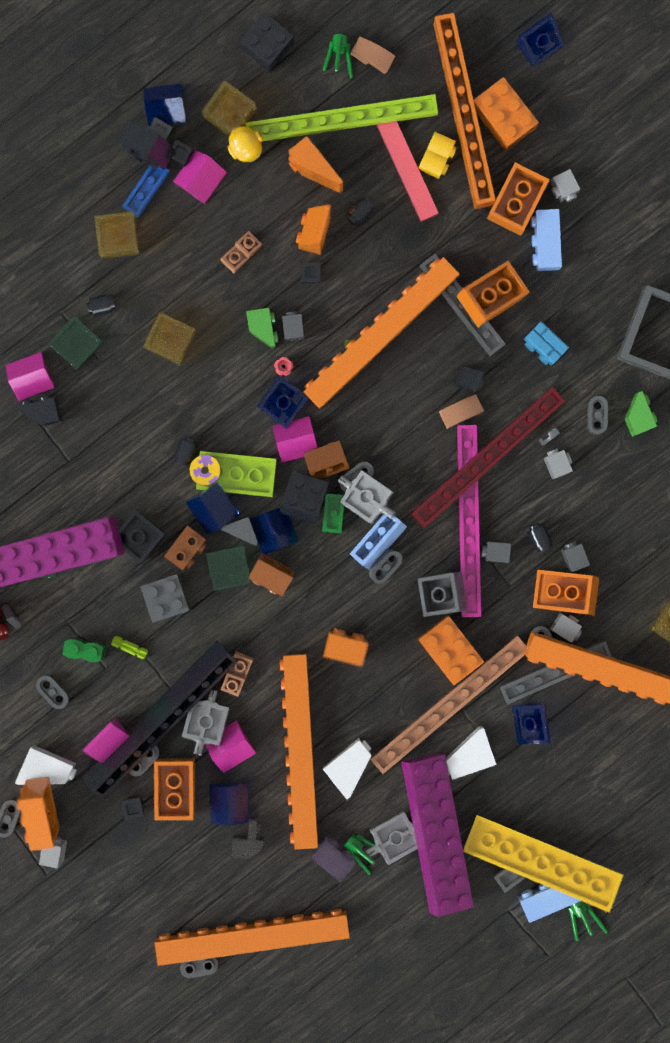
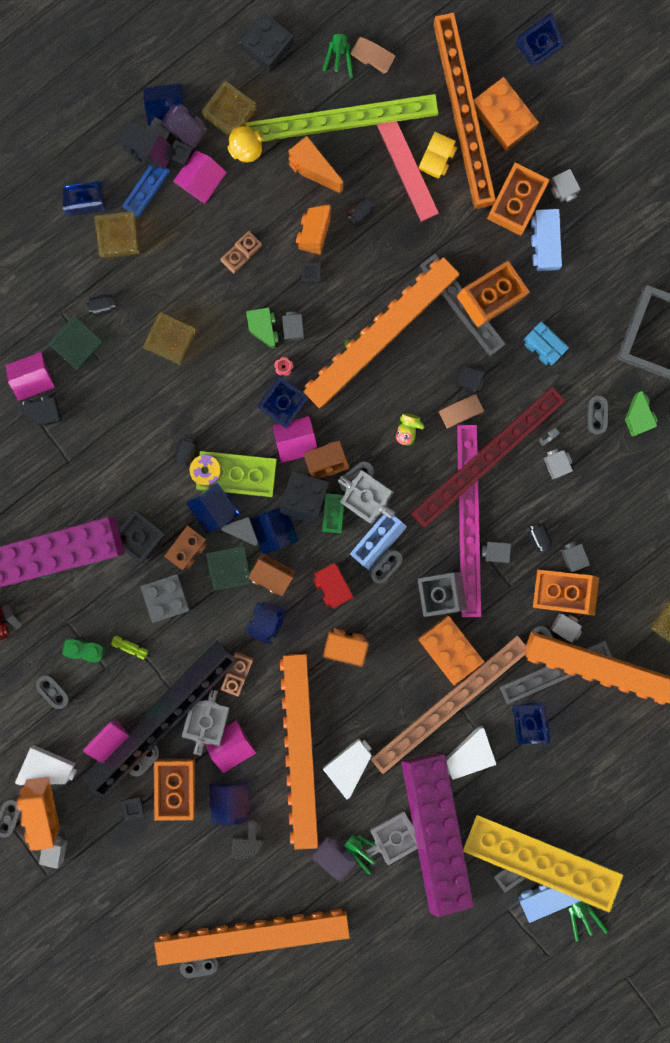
none -> clear blue slope [63,181,106,216]
none -> clear purple brick [160,104,207,148]
none -> clear blue brick [246,601,286,645]
none -> red brick [313,563,353,608]
none -> animal [396,413,424,445]

